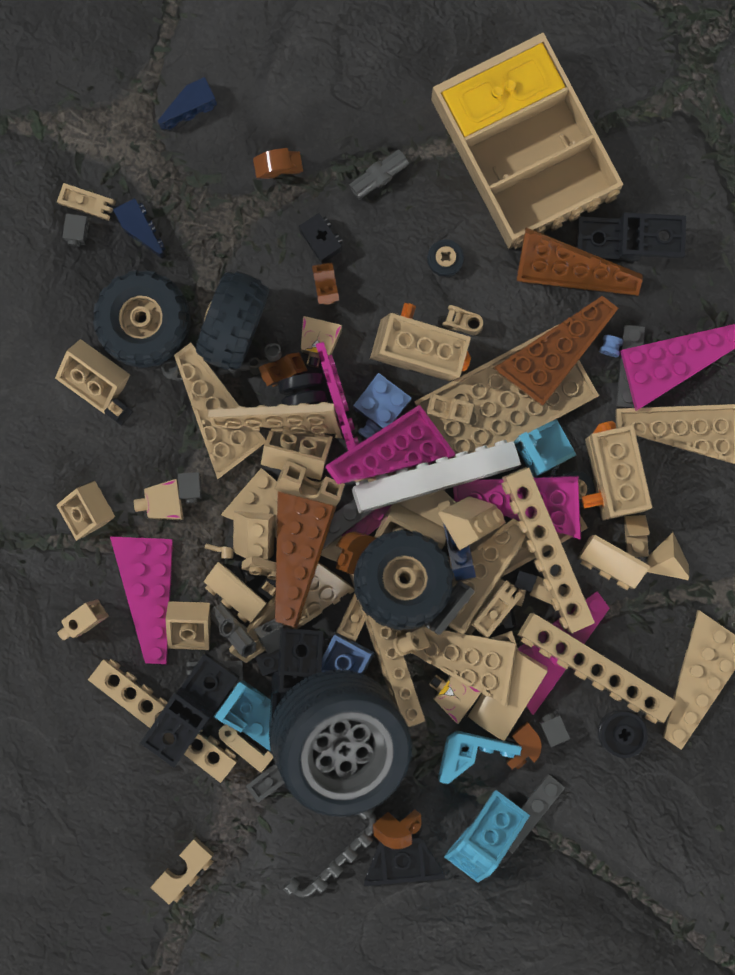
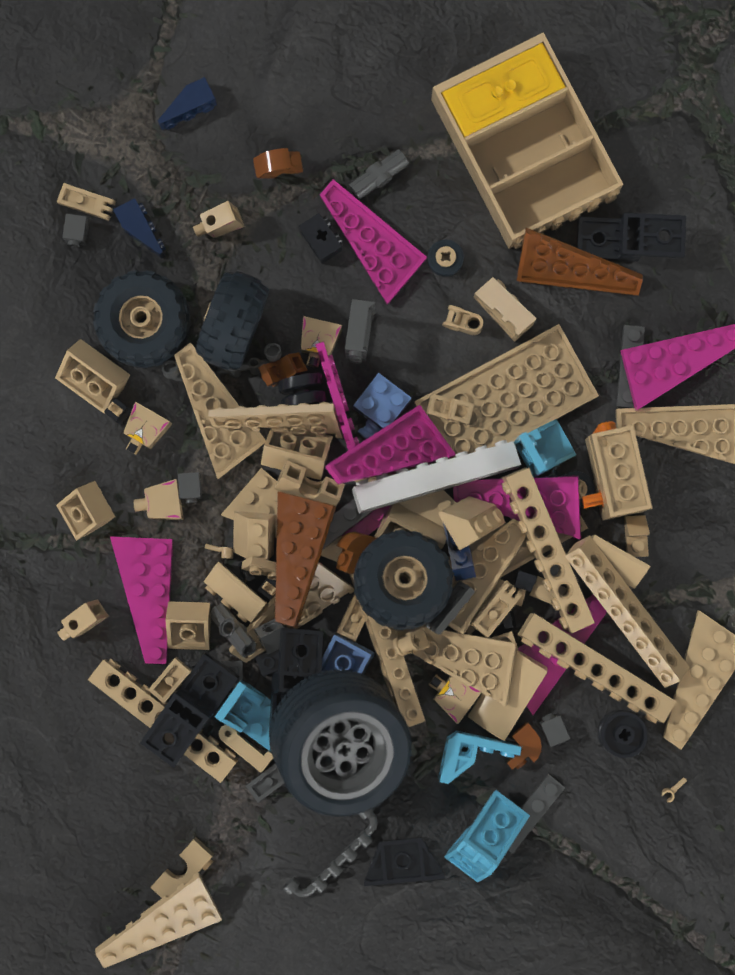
dark orange brick [312,263,339,305] -> none
tan piece [370,303,471,381] -> none
dark orange brick [373,810,422,849] -> none
dark orange wing [493,296,619,406] -> none
medium blue wheel [599,335,623,357] -> none
tan slope [647,532,689,580] -> none
none -> tan wing [95,872,222,968]
none -> tan torso [124,402,172,455]
none -> tan slope [148,657,192,703]
none -> tan torso [193,201,245,238]
none -> dark pink wing [320,179,427,305]
none -> dark grey window [345,299,376,364]
none -> tan wedge [474,277,537,342]
none -> tan brick [565,536,689,687]
none -> tan hand [661,777,687,802]

